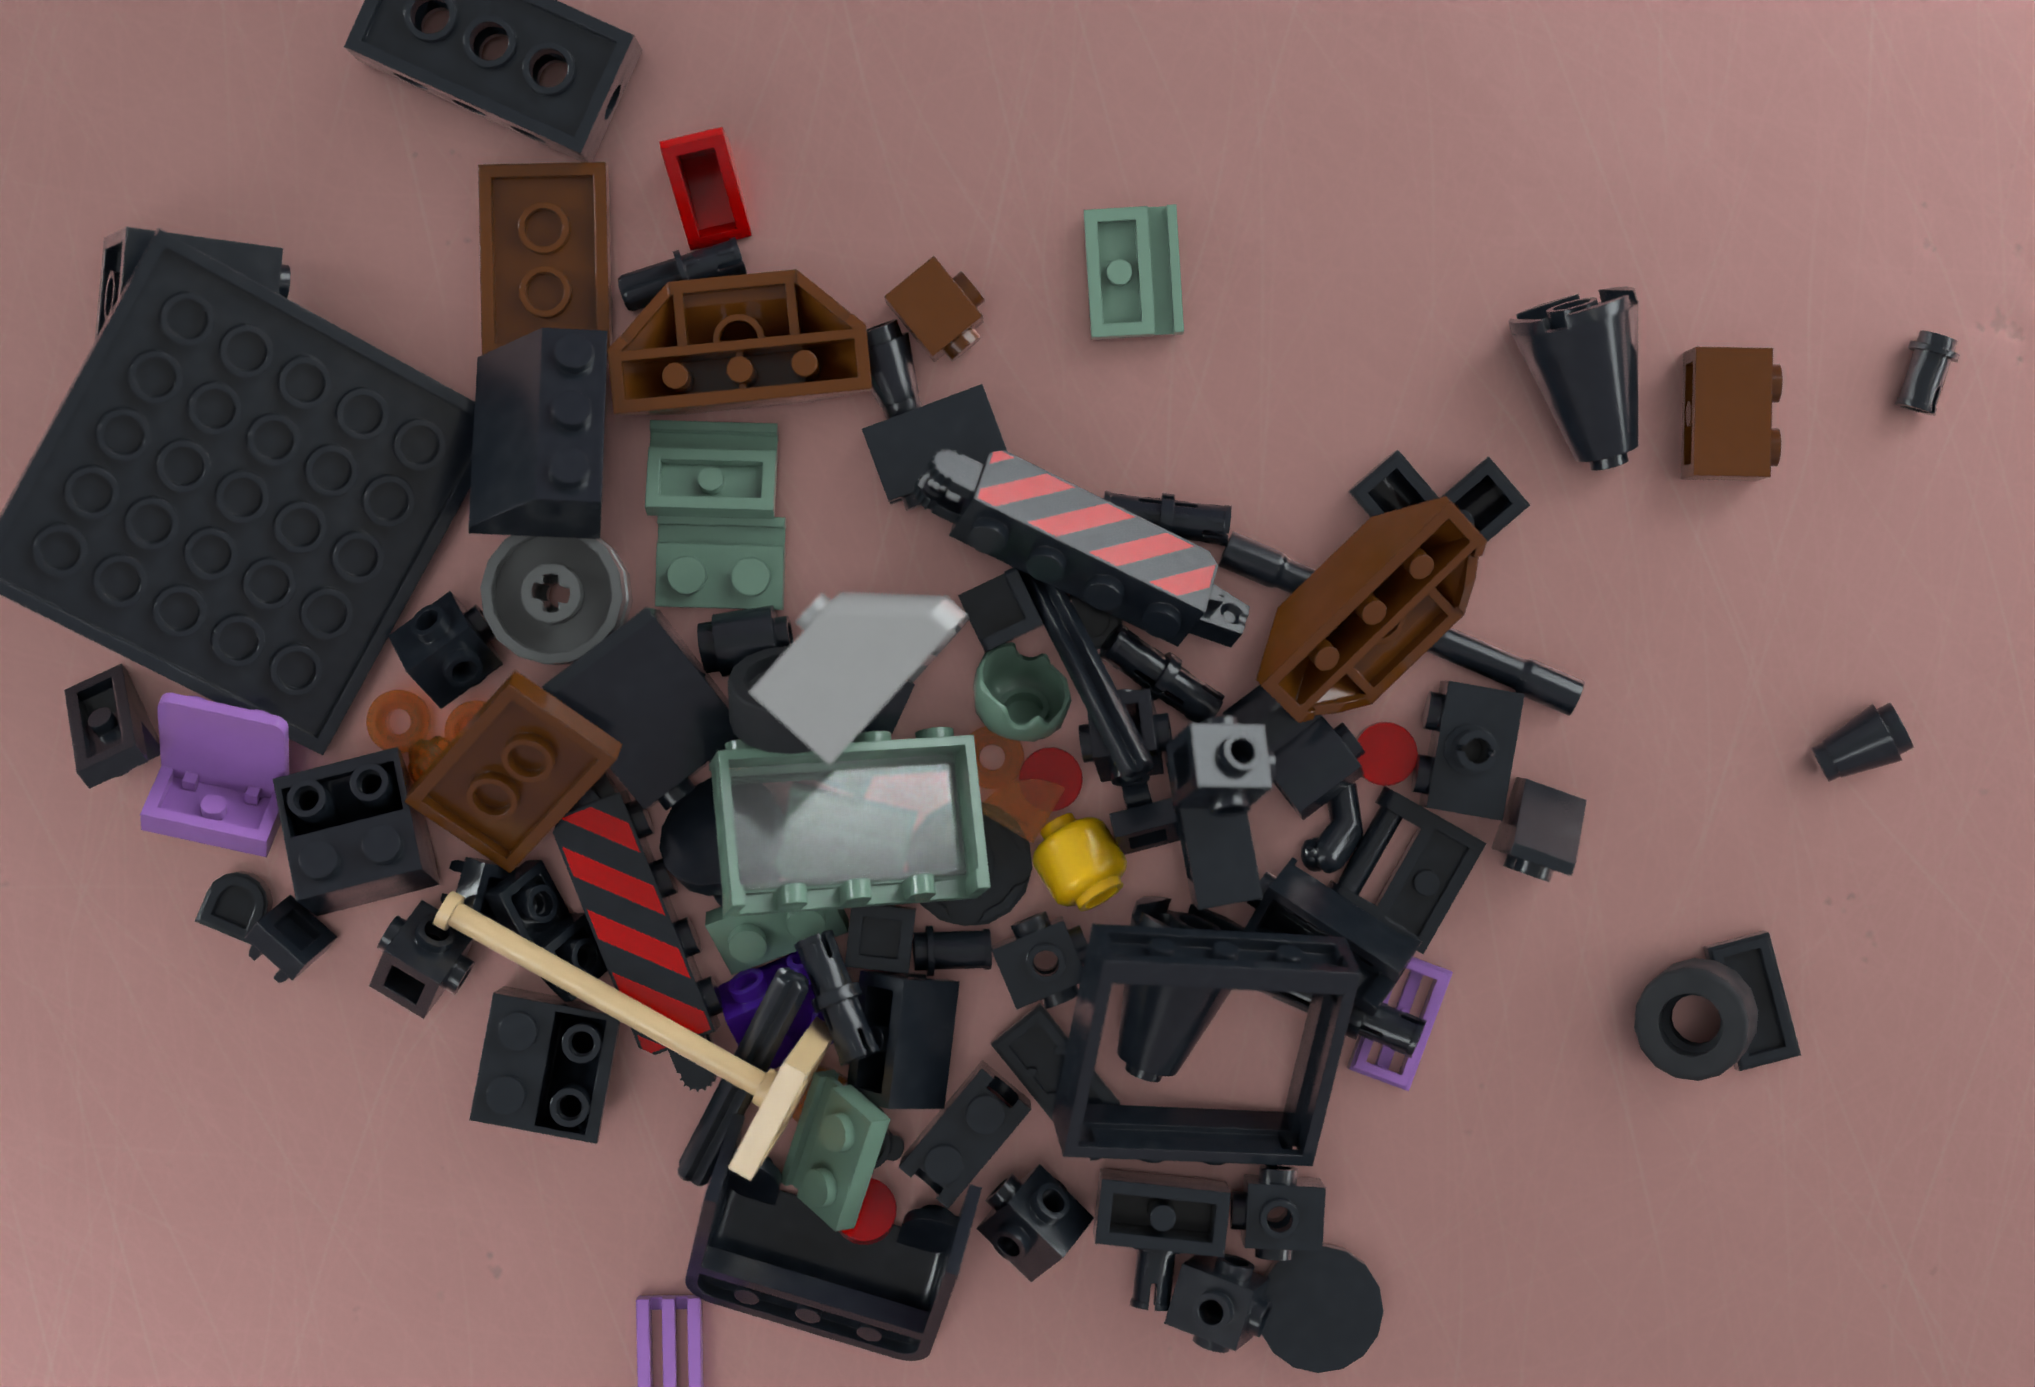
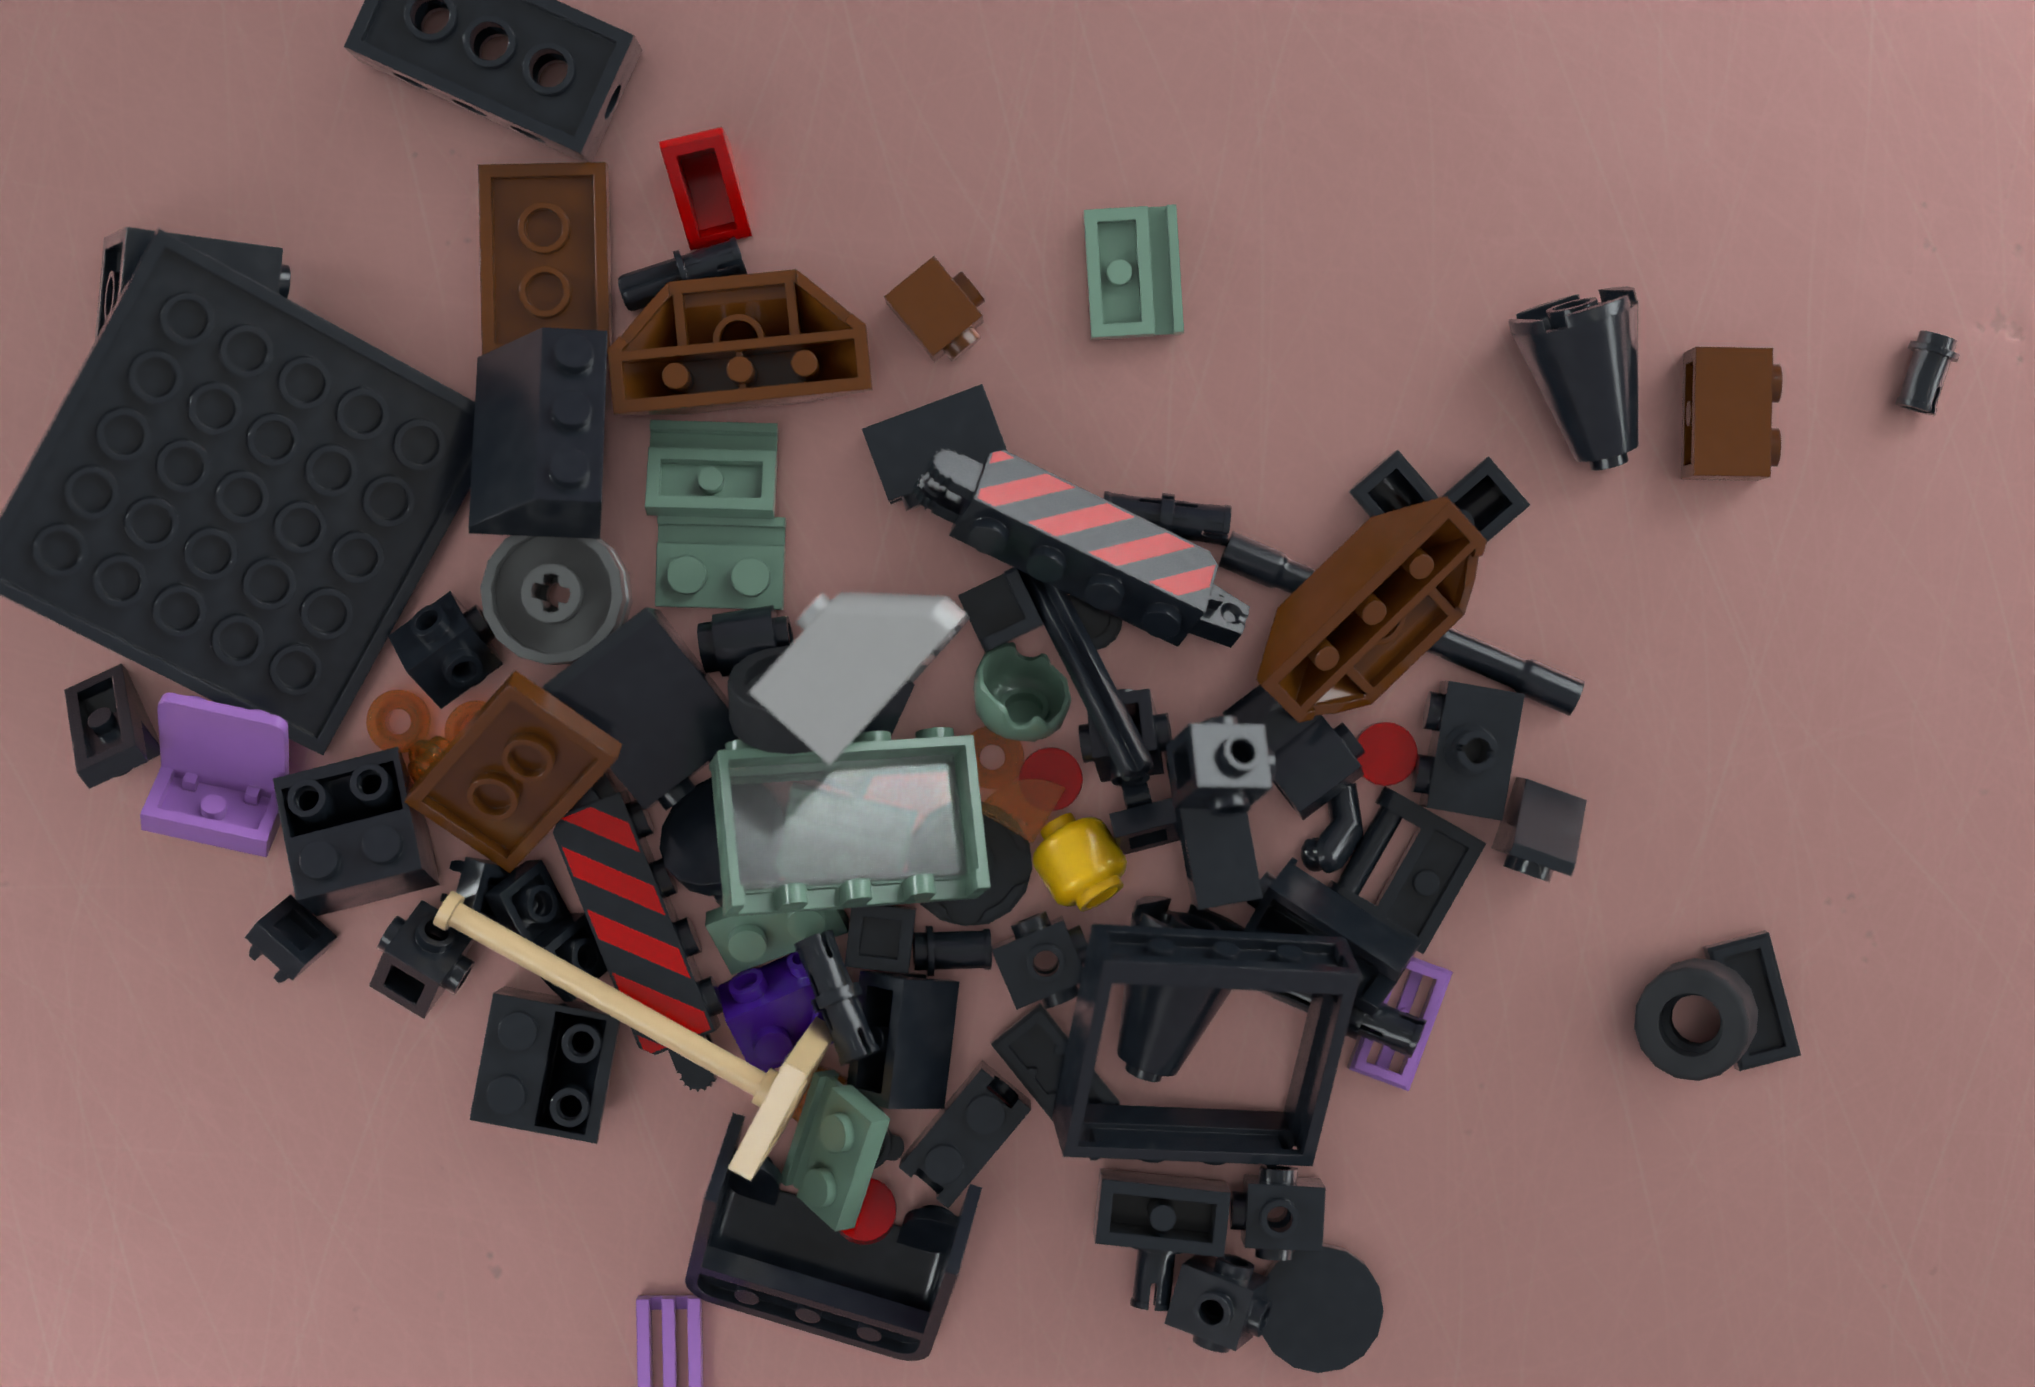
black tile [195,871,273,945] -> none
black axle [677,967,809,1186] -> none
black cone [867,319,922,419] -> none
black brick [976,1164,1094,1282] -> none
black pin [1099,623,1225,723] -> none
black cone [1811,703,1914,782] -> none

